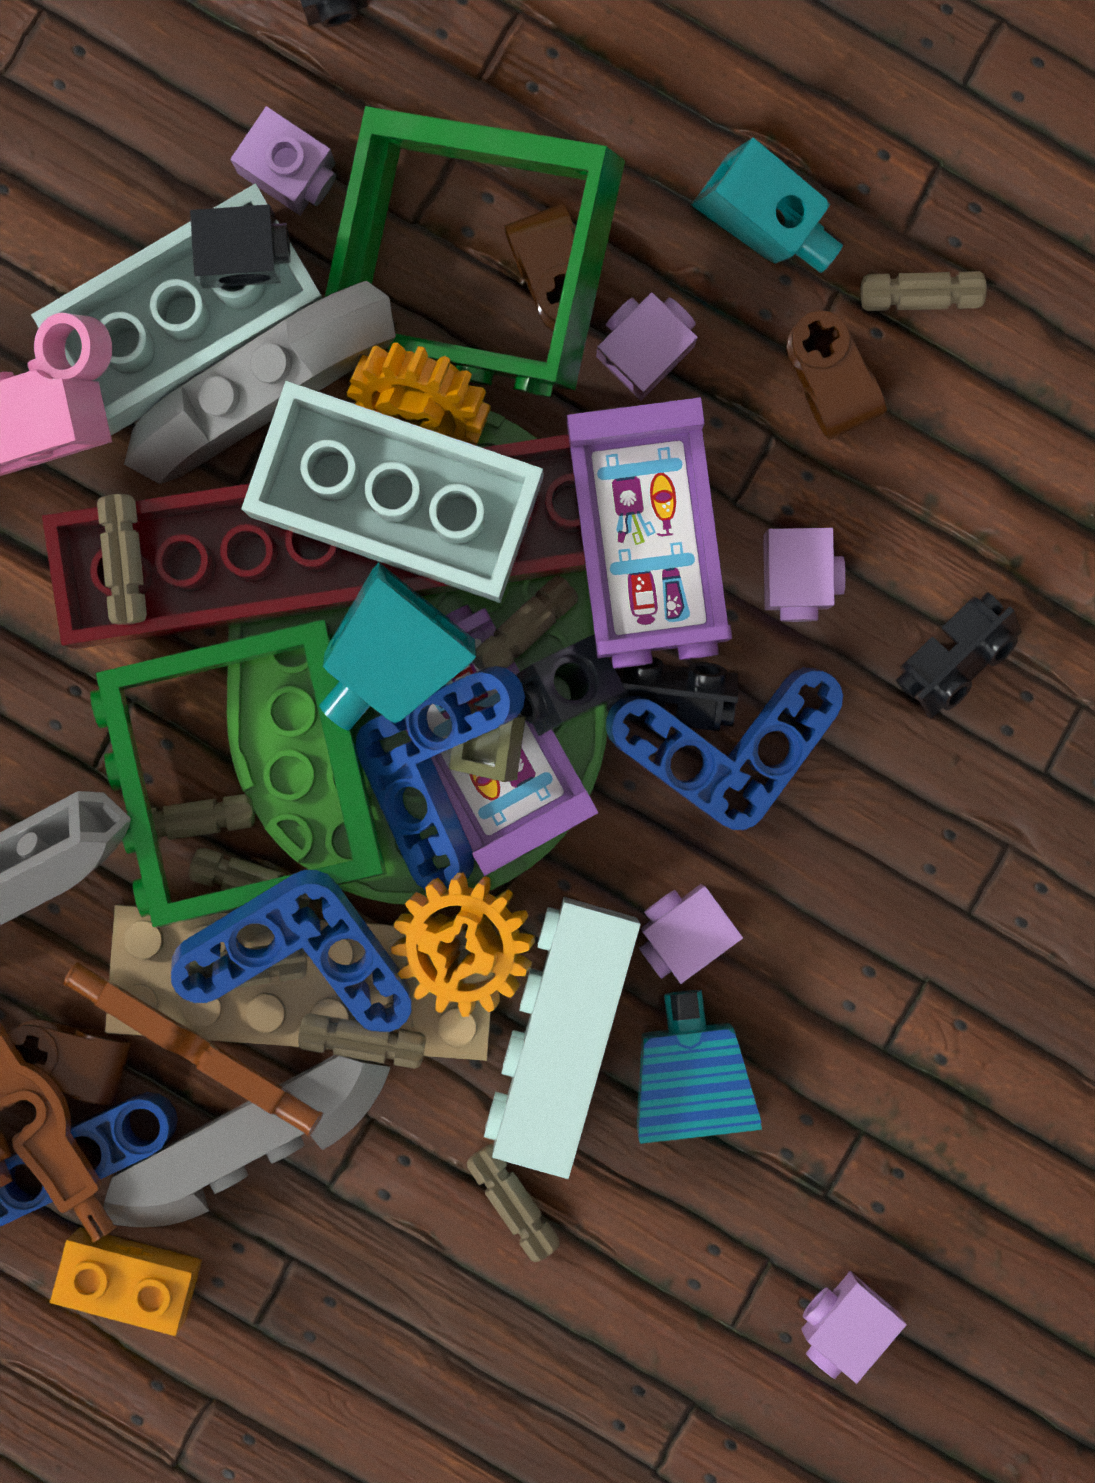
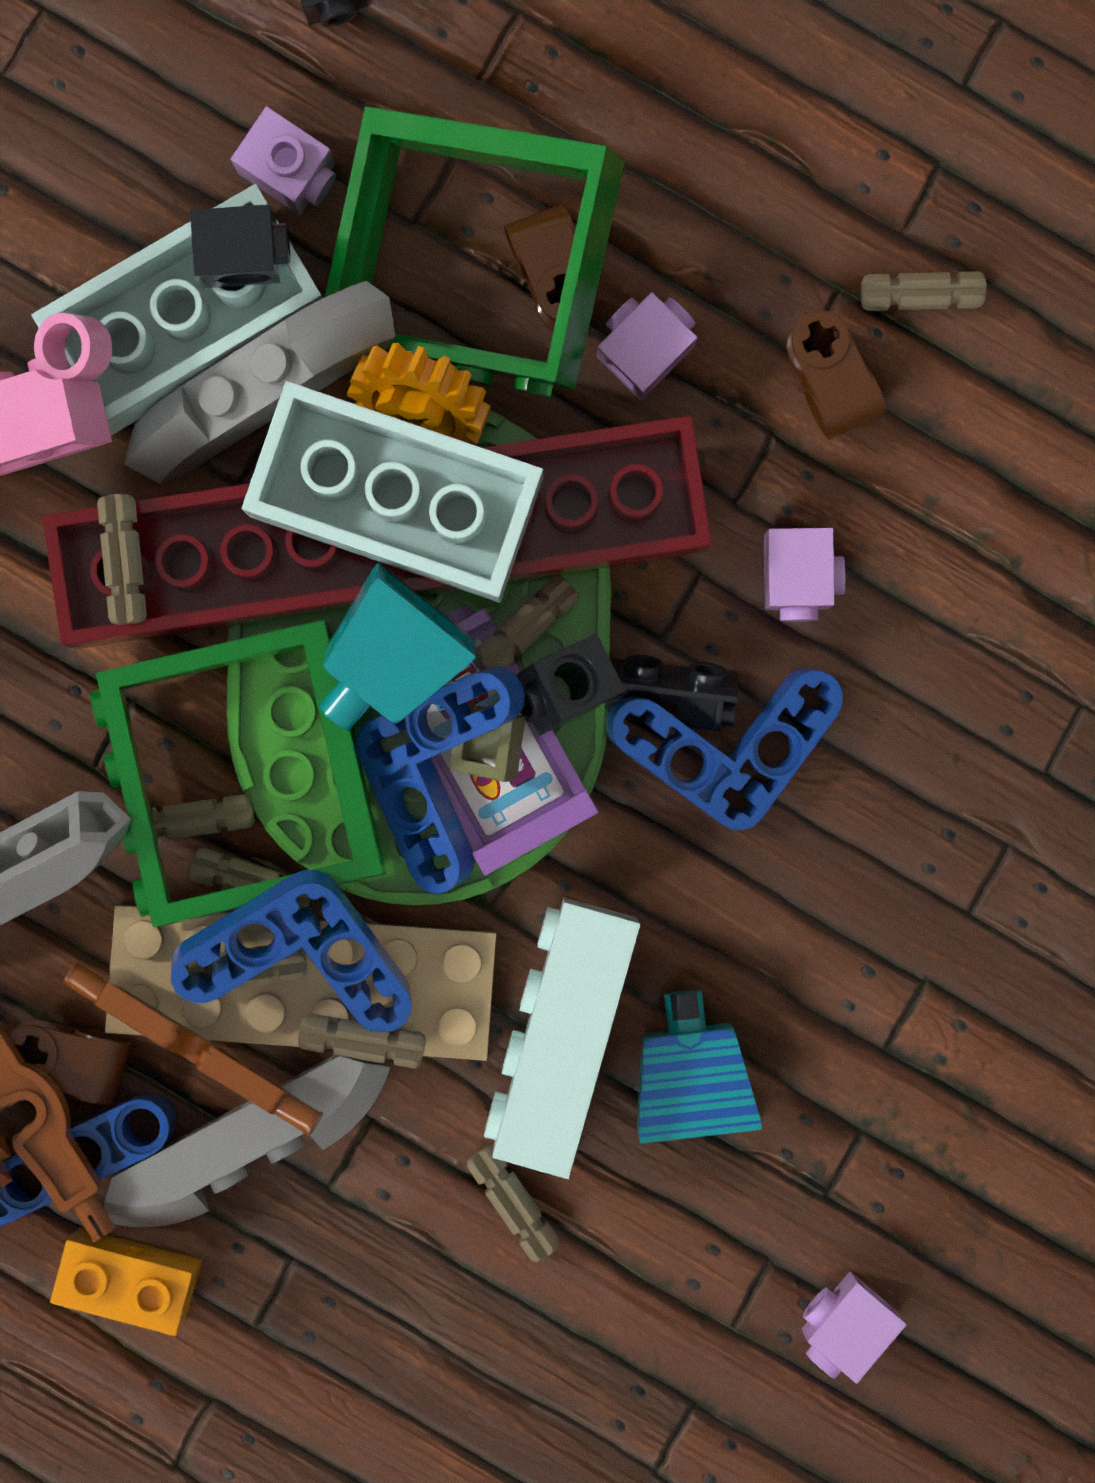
light orange gear [391,873,535,1017] -> none
panel [567,397,732,668] -> none
lavender brick [639,884,743,984] -> none
teal torso [691,138,844,273] -> none
black hinge [895,592,1022,719] -> none

